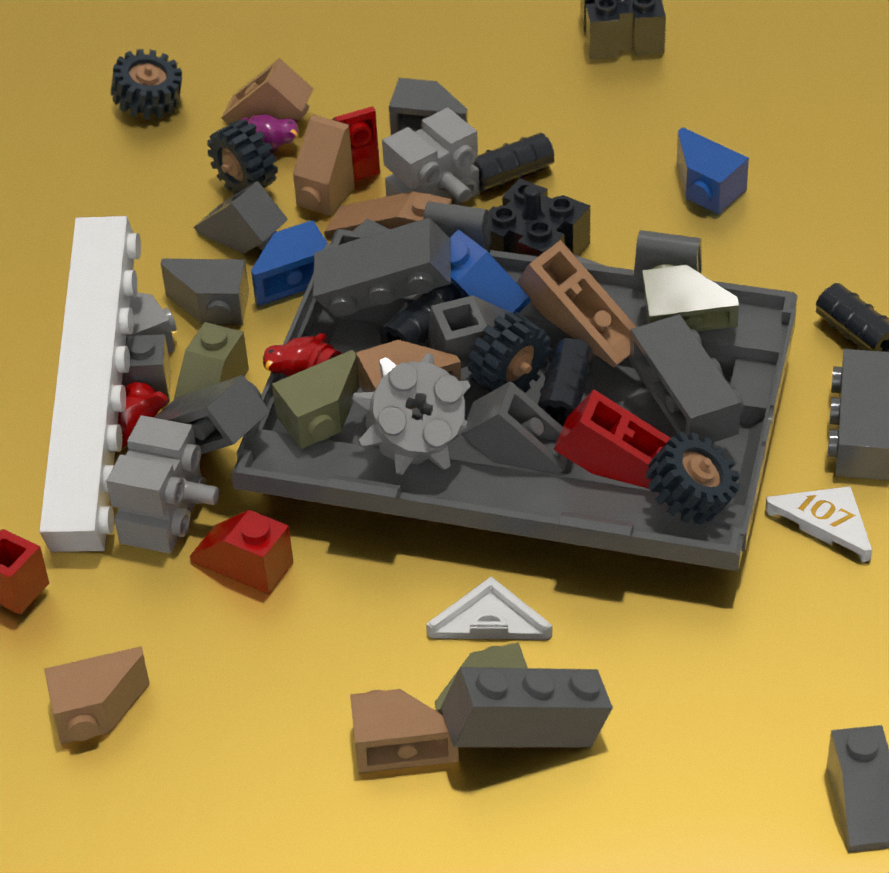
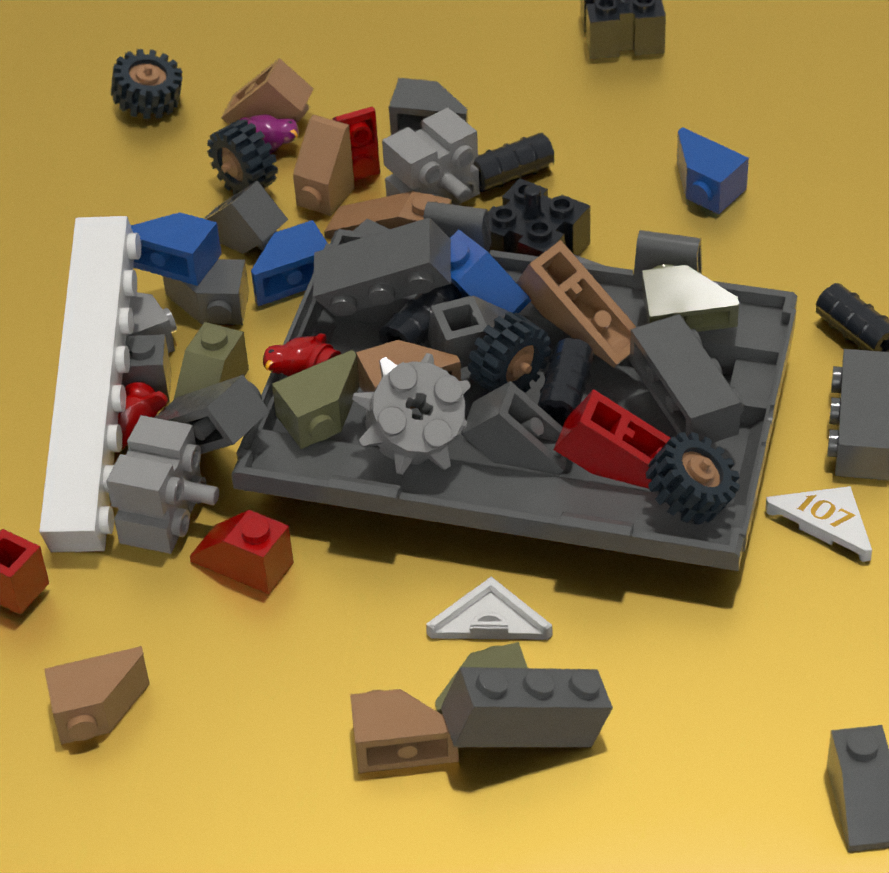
none -> blue slope [131,212,222,286]

